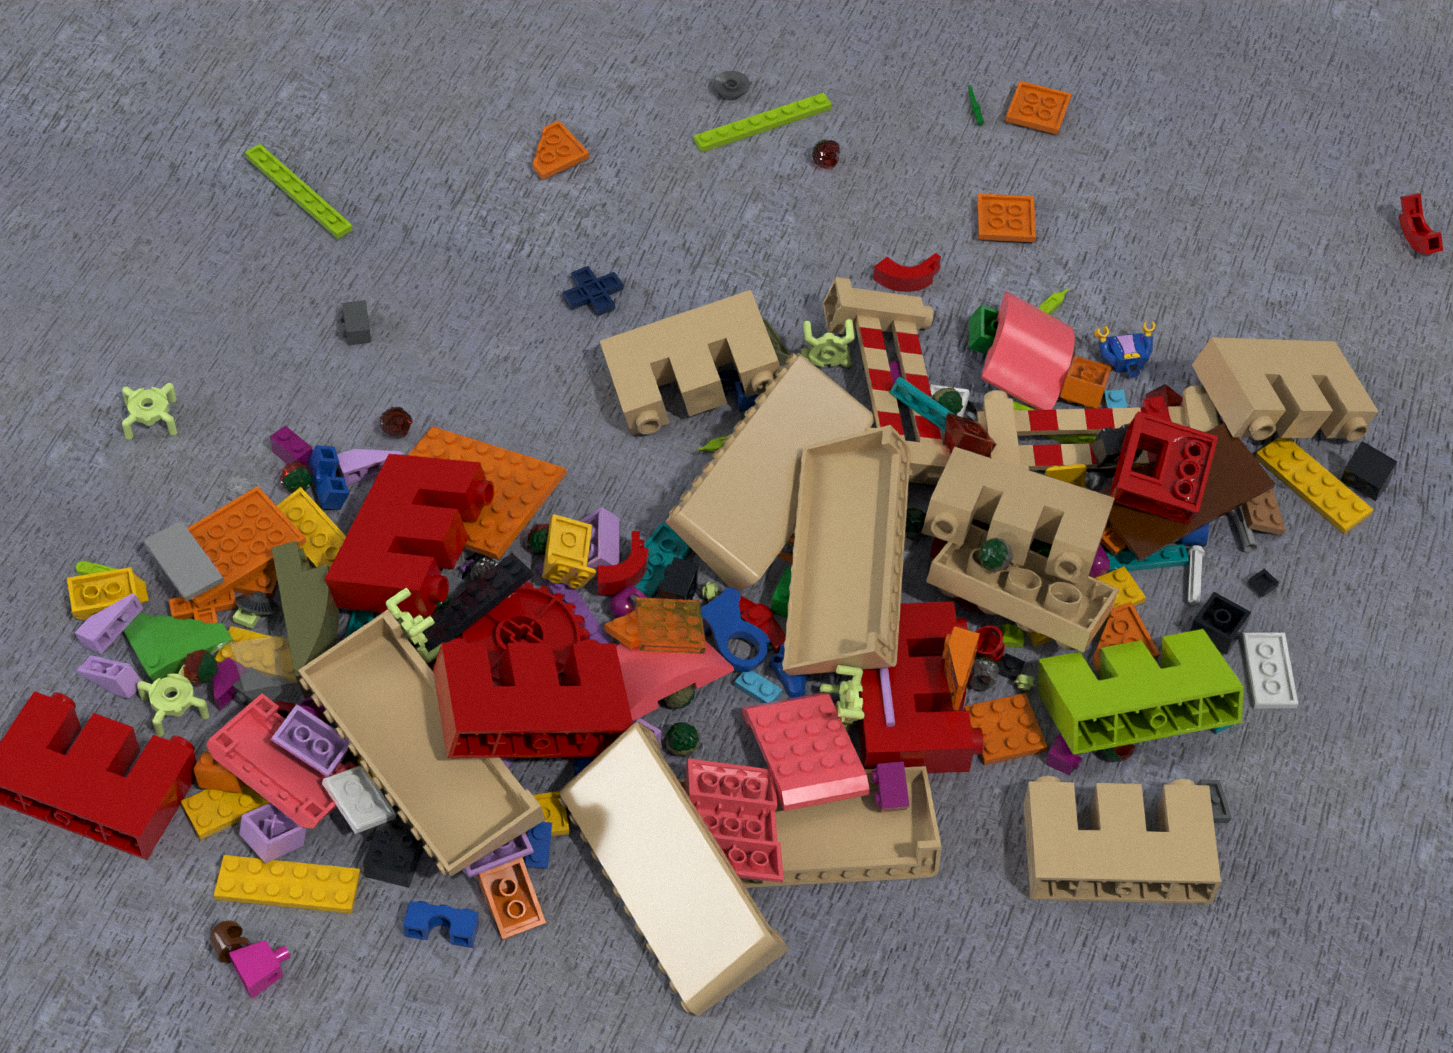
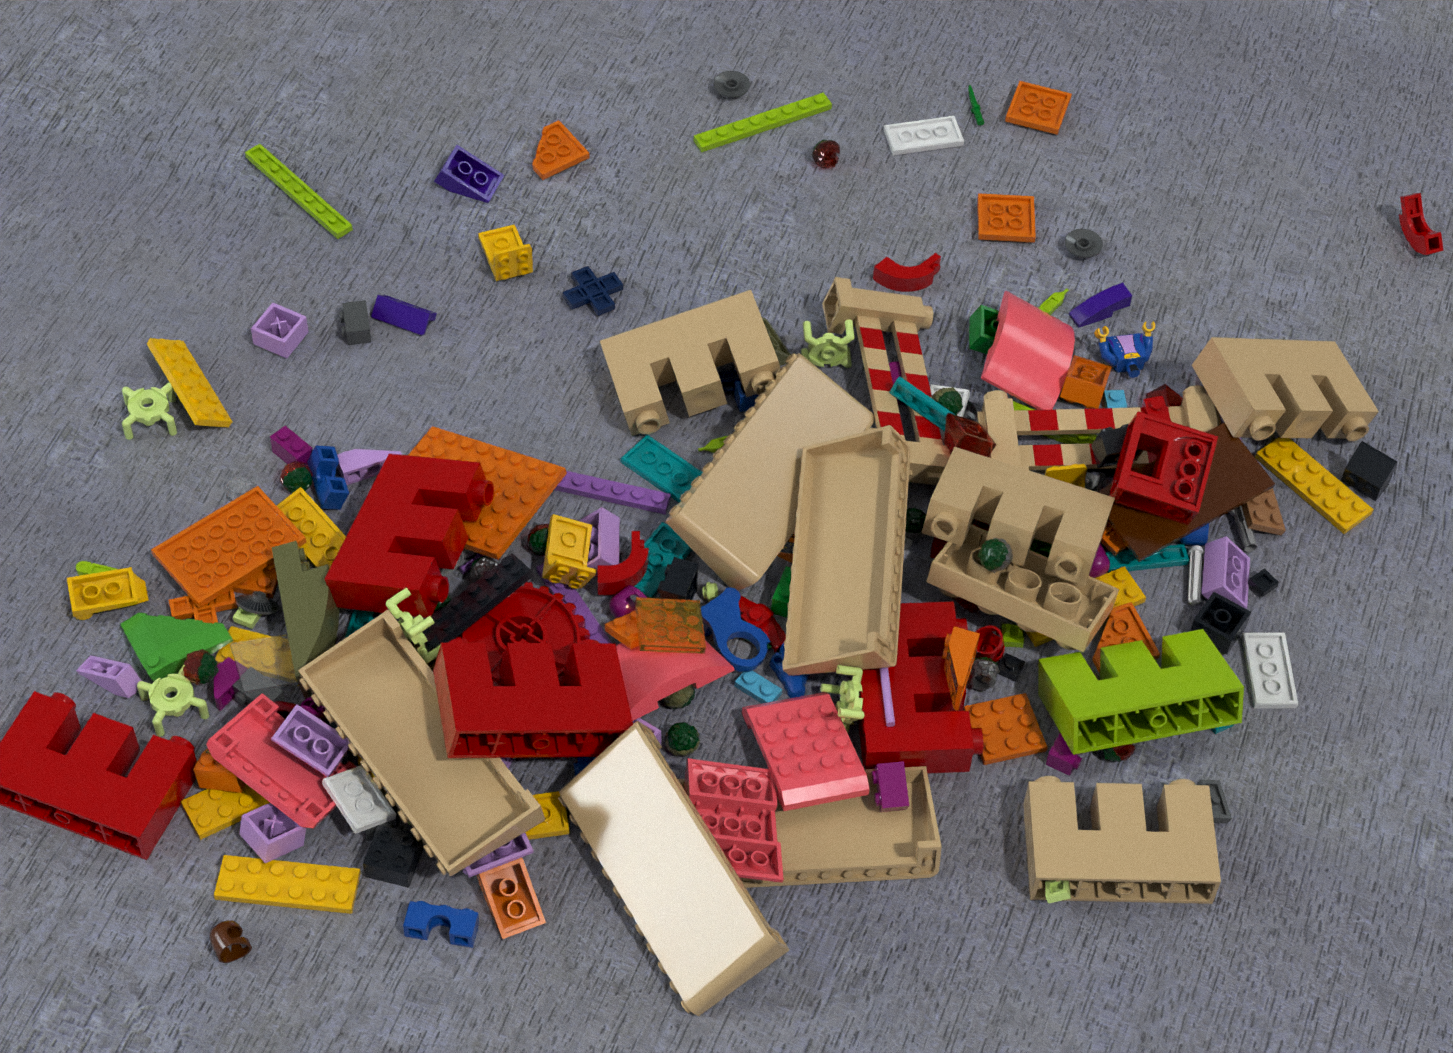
lavender slope [75,593,143,655] -> none
light grey tile [144,521,224,602] -> none
dark pink torso [229,941,291,999] -> none
clear red piece [380,407,413,438] -> none
blue plate [525,822,552,869] -> none
yellowish green plate [1014,675,1035,691] -> none
none -> yellow plate [147,338,233,427]
none -> lavender brick [251,303,309,358]
none -> dark purple panel [371,295,437,335]
none -> dark purple slope [434,145,504,203]
none -> yellow bracket [478,224,533,281]
none -> medium lavender plate [554,471,671,515]
none -> teal tile [621,434,703,503]
none -> white tile [884,116,964,155]
none -> yellowish green plate [1045,880,1071,904]
none -> dark grey dish [1065,229,1103,258]
none -> dark purple slope [1069,282,1132,328]
none -> lavender slope [1201,536,1250,609]

